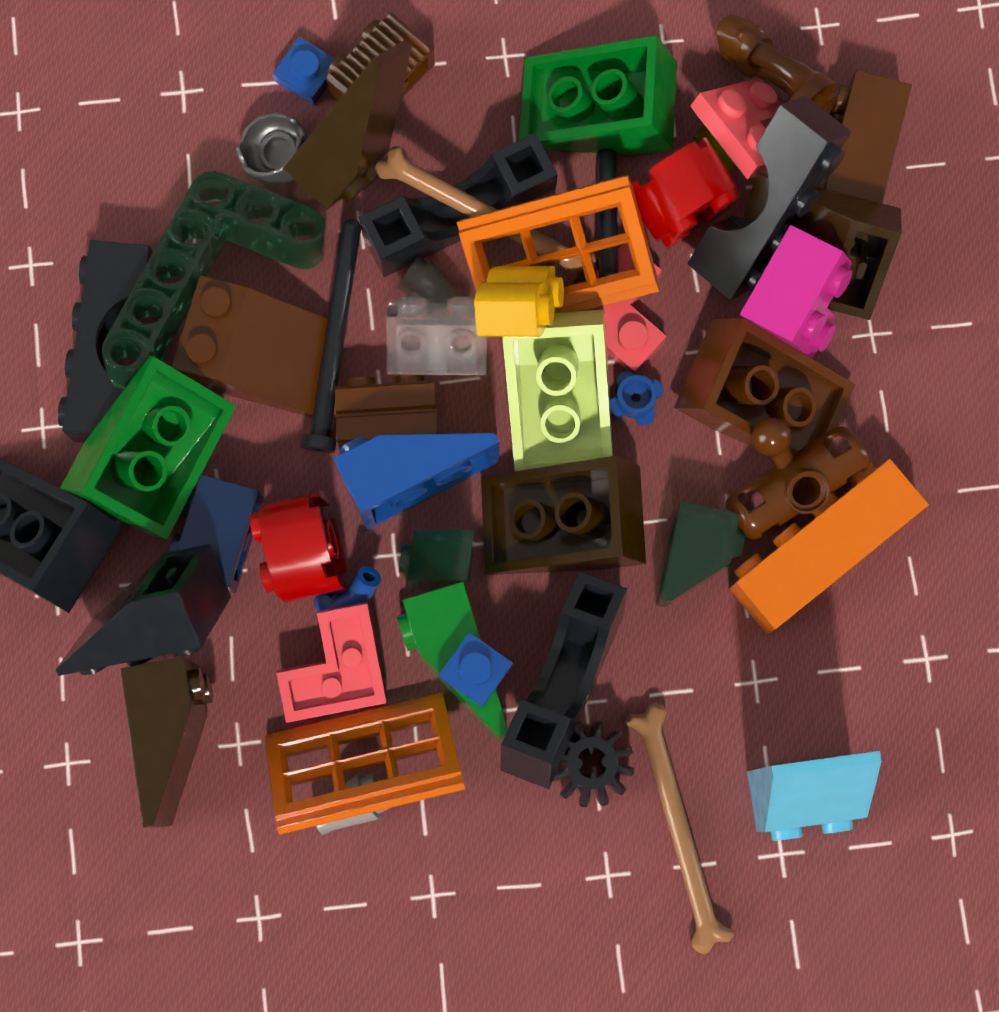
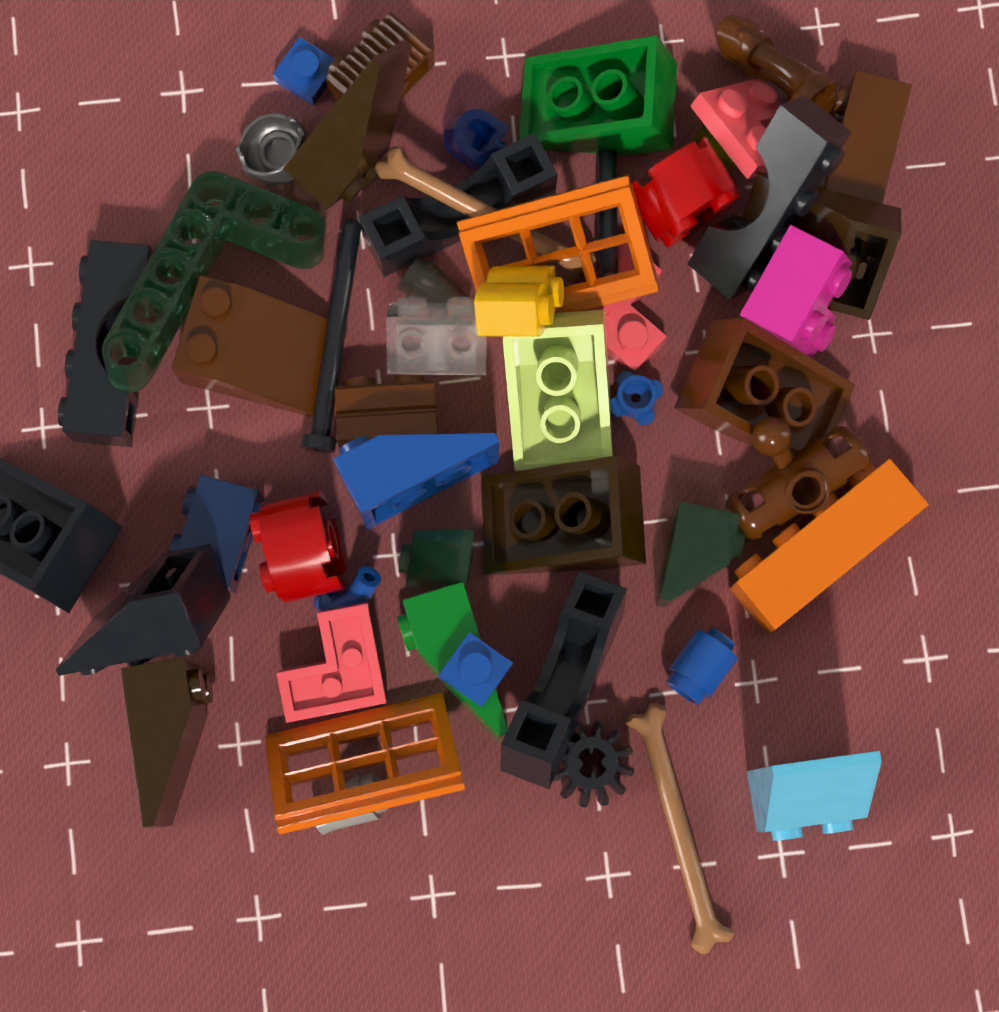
green slope [60,356,236,540] -> none
none -> clear blue plate [443,109,509,170]
none -> blue brick [666,628,738,706]

